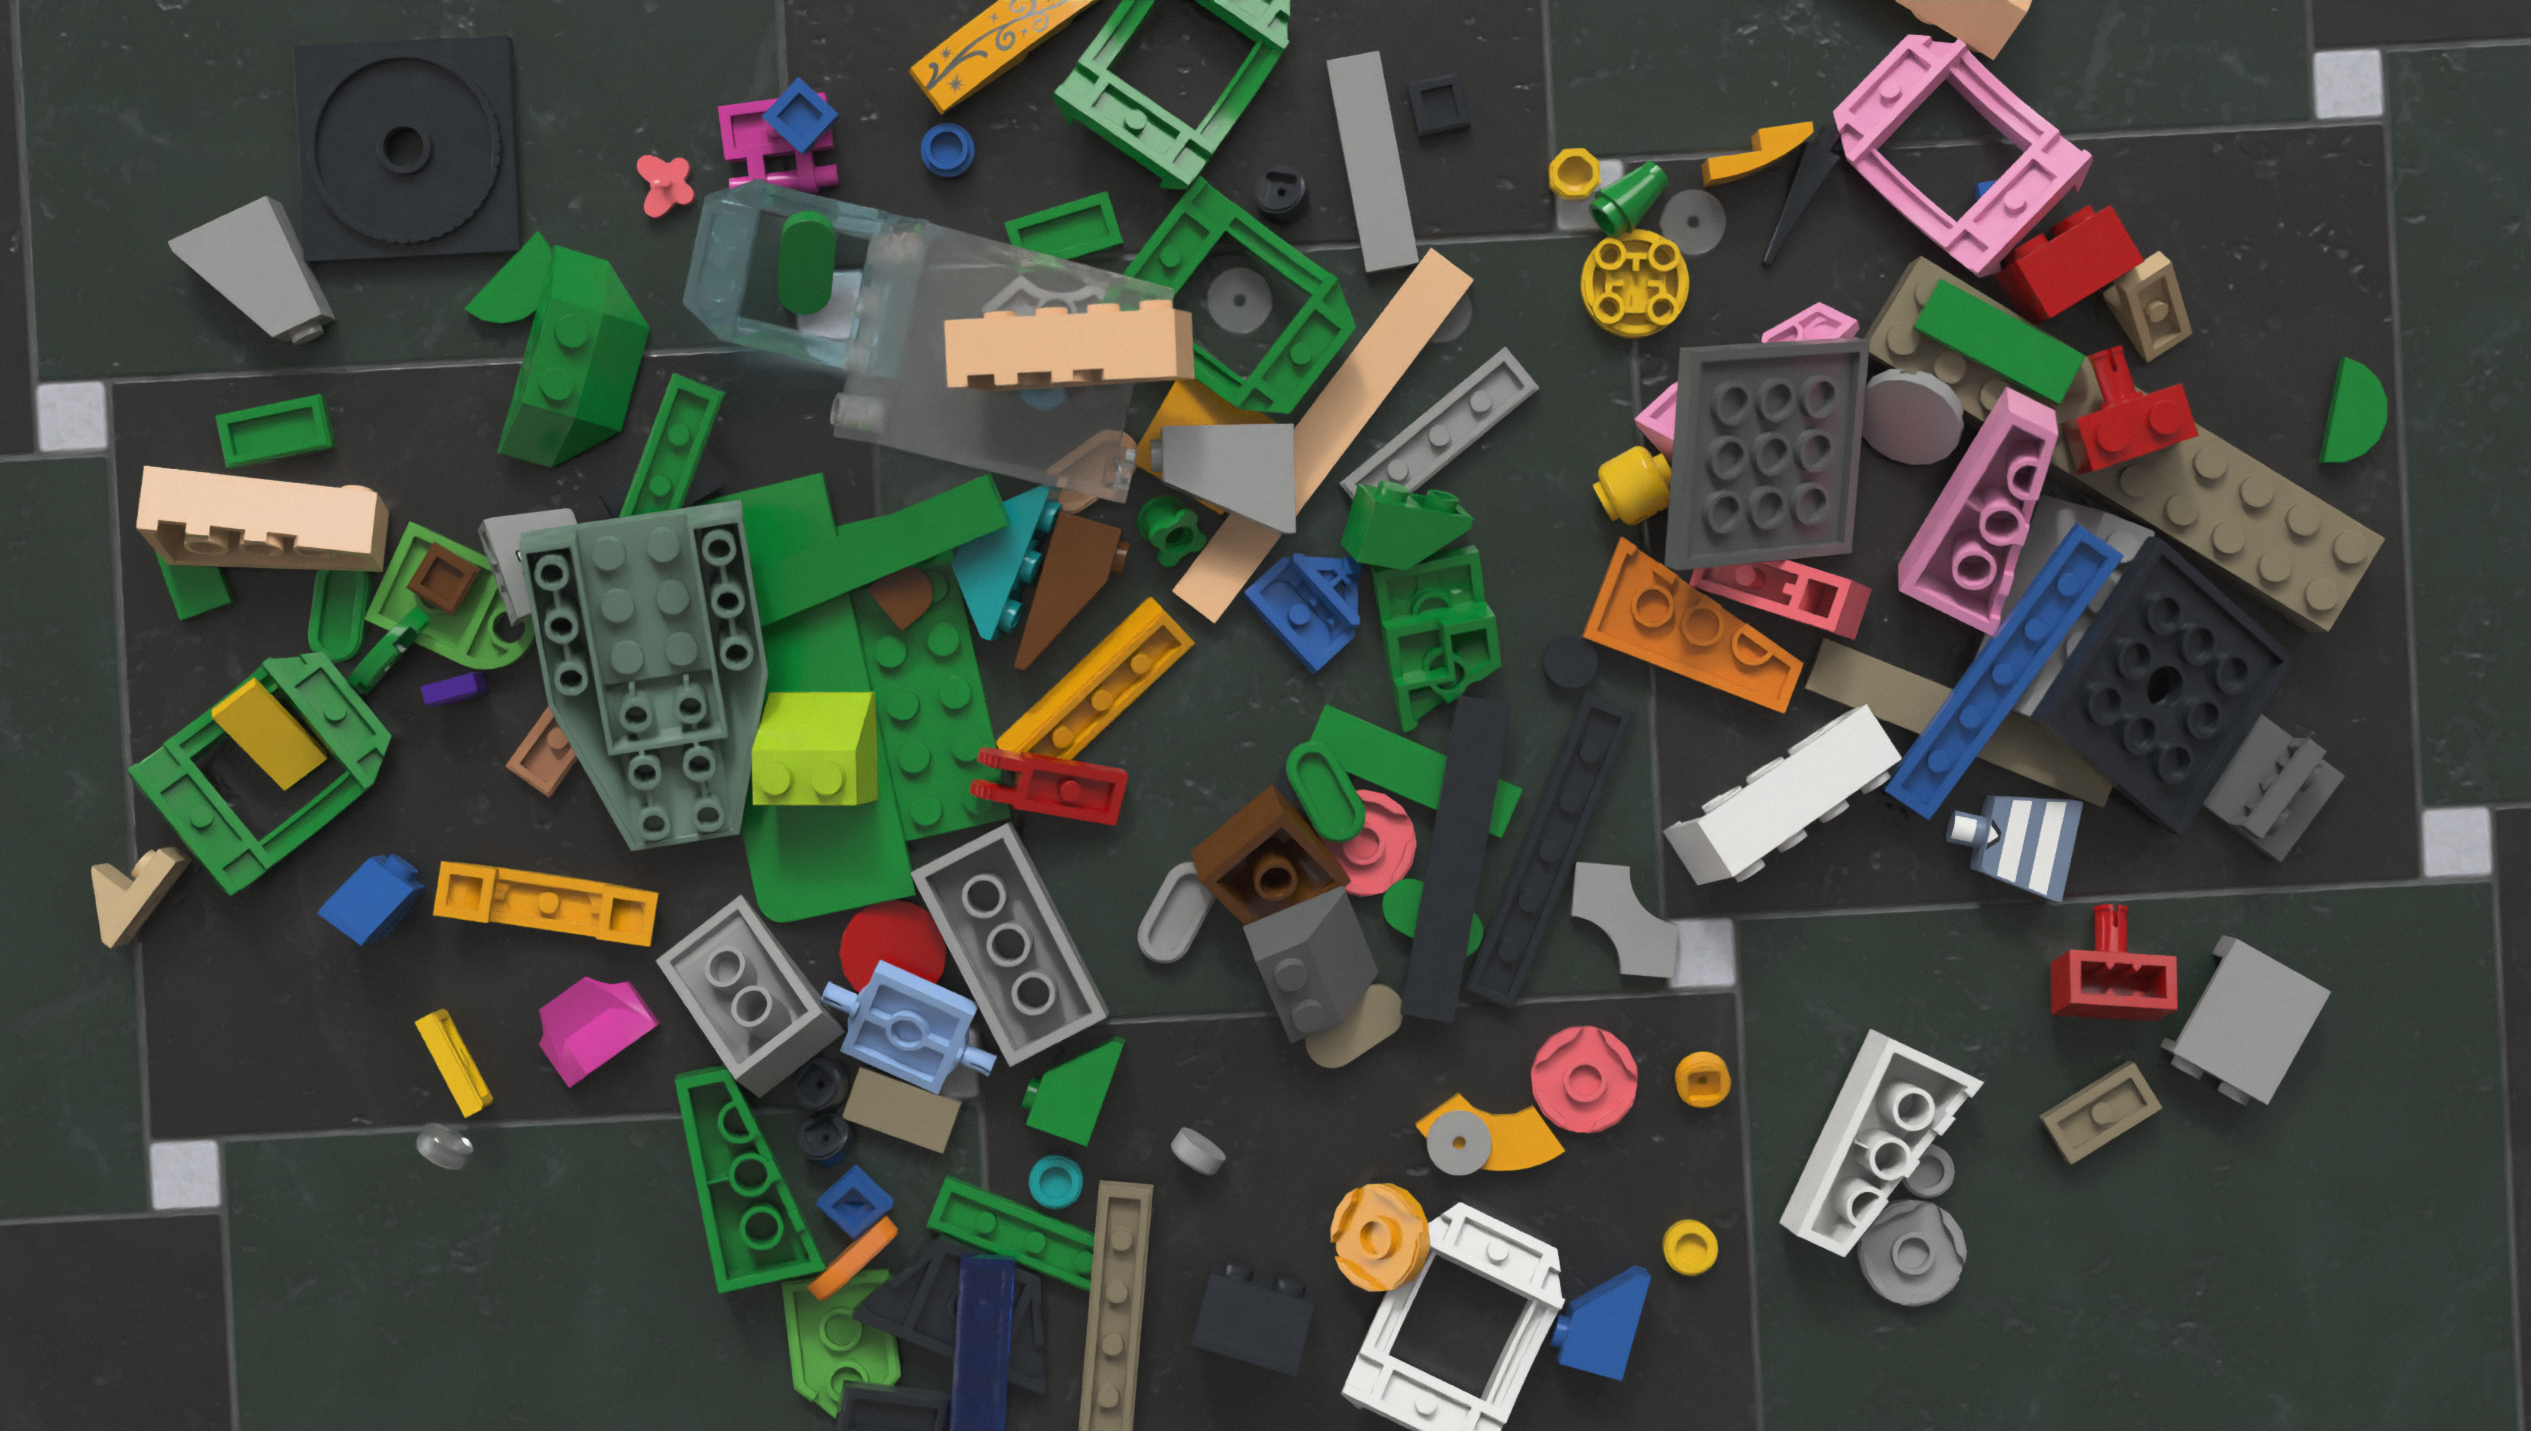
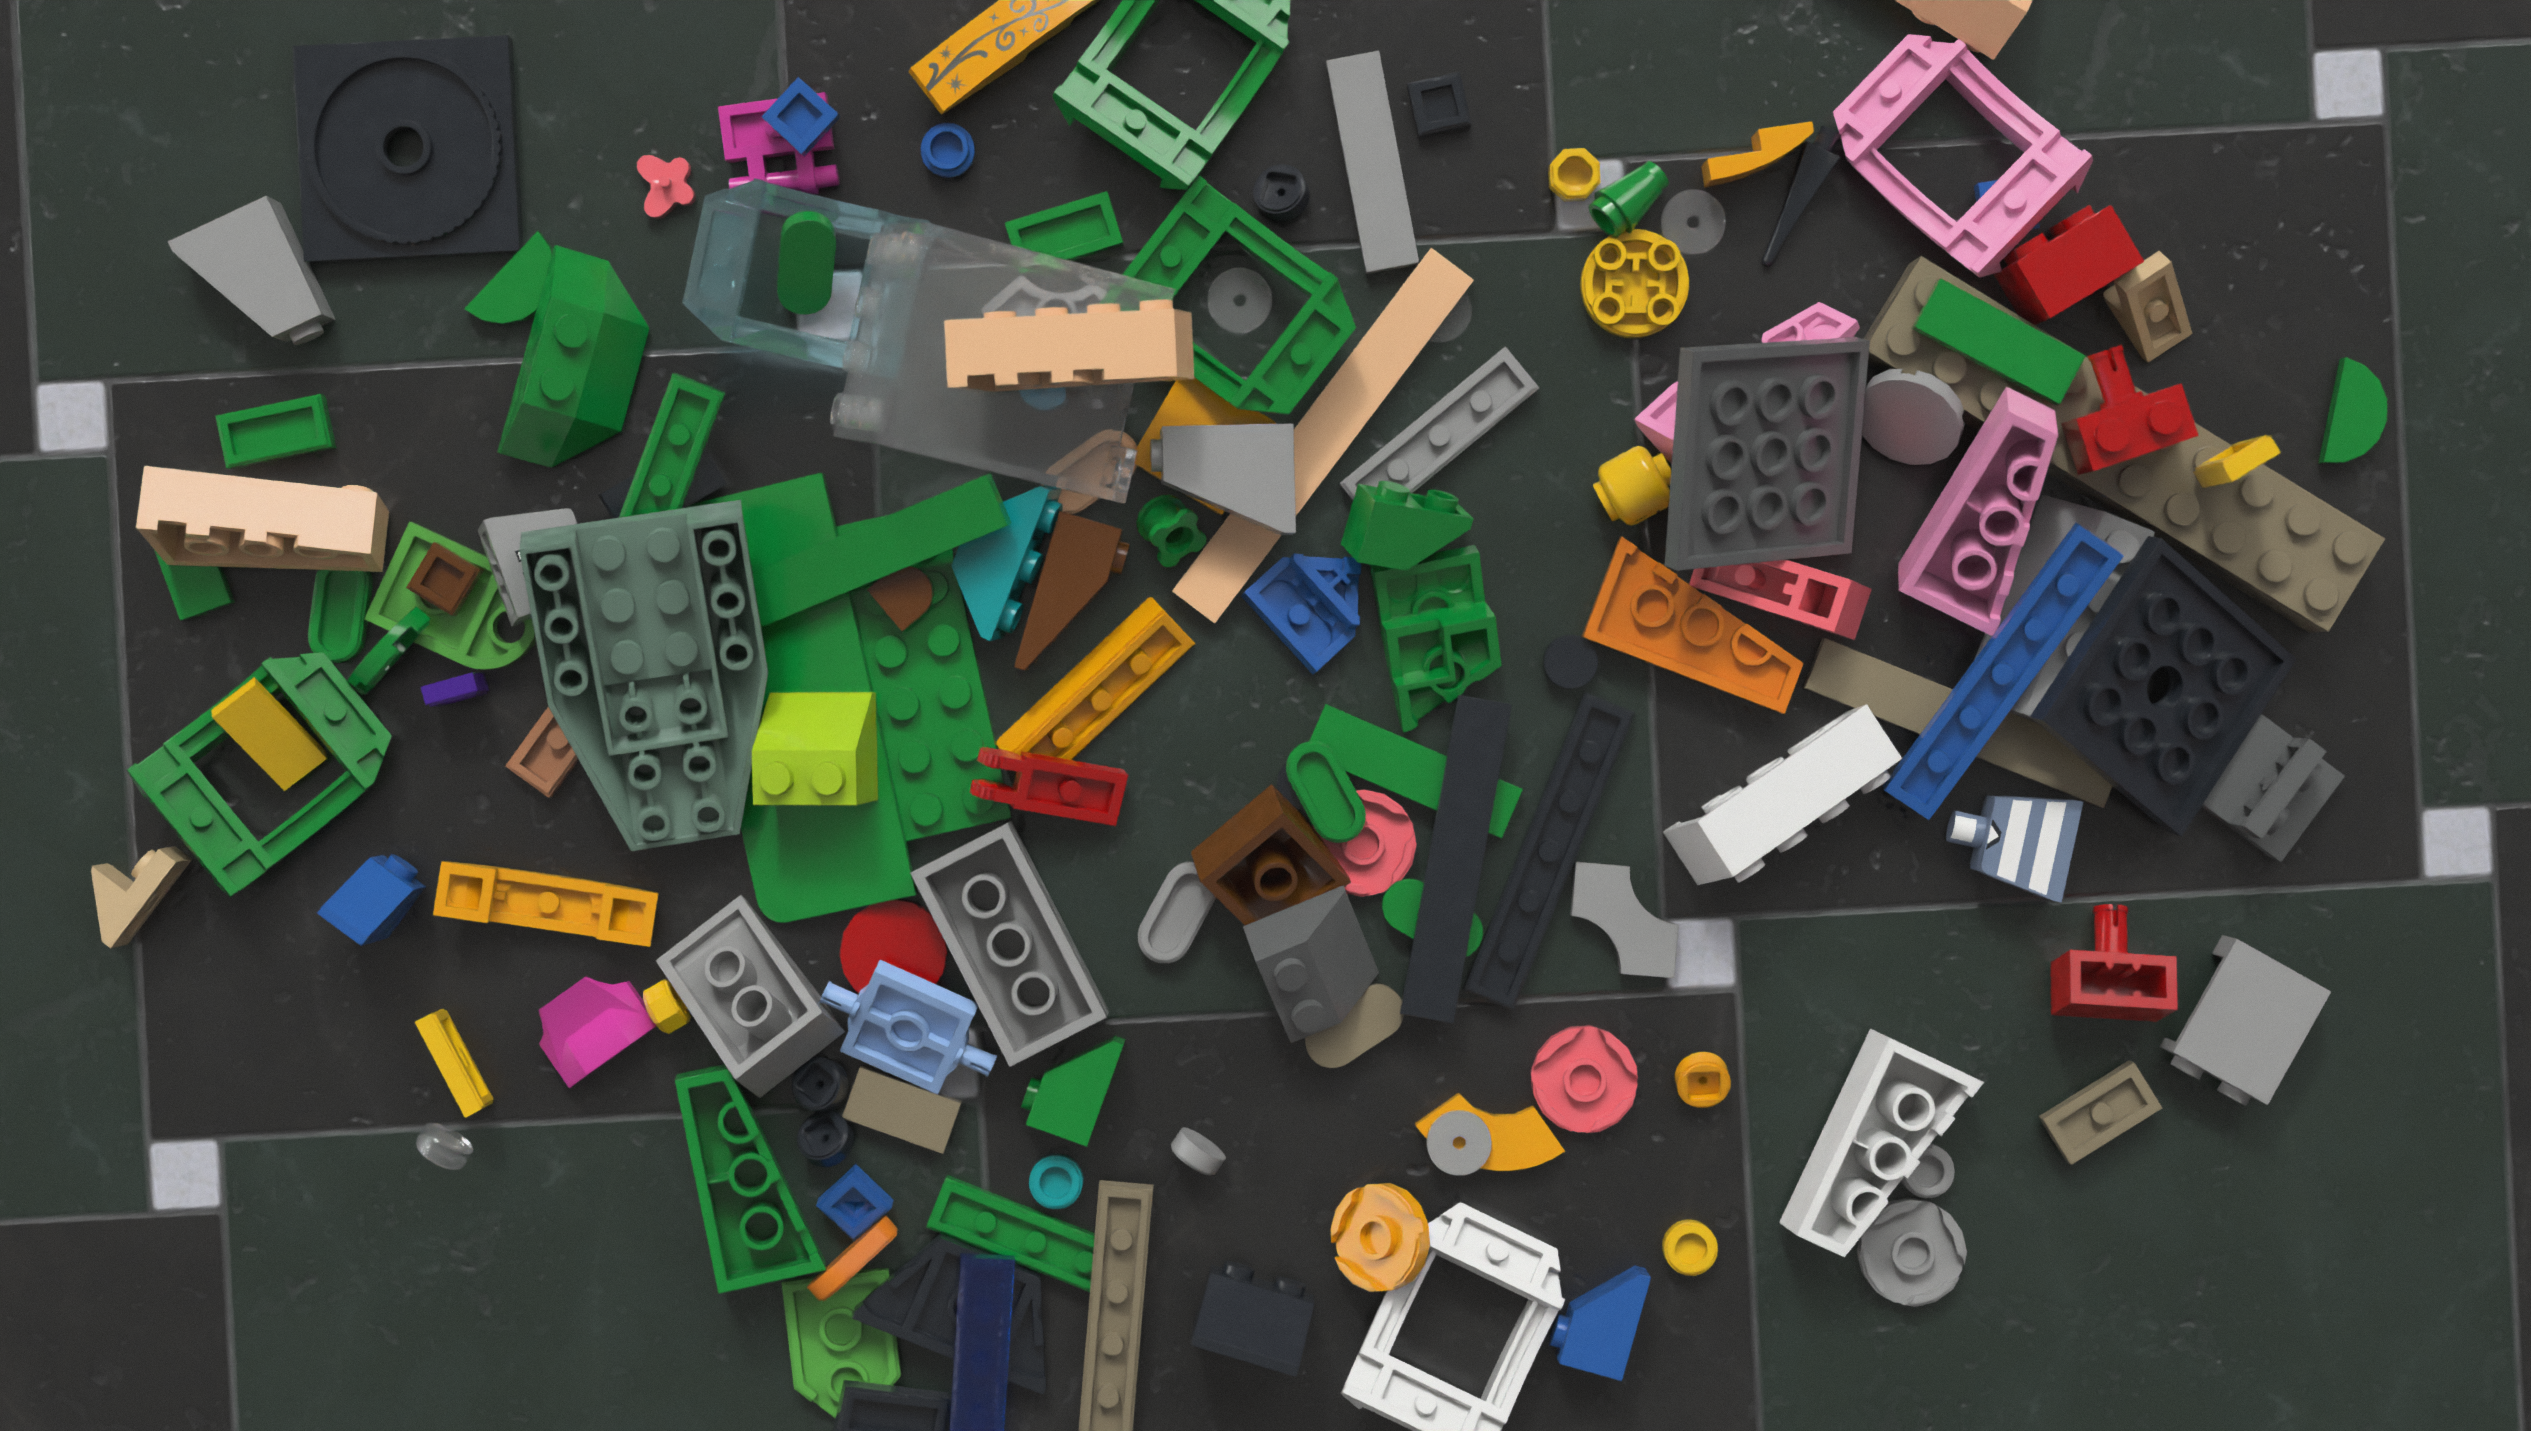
none -> yellow tile [643,979,691,1034]
none -> yellow tile [2193,435,2281,488]

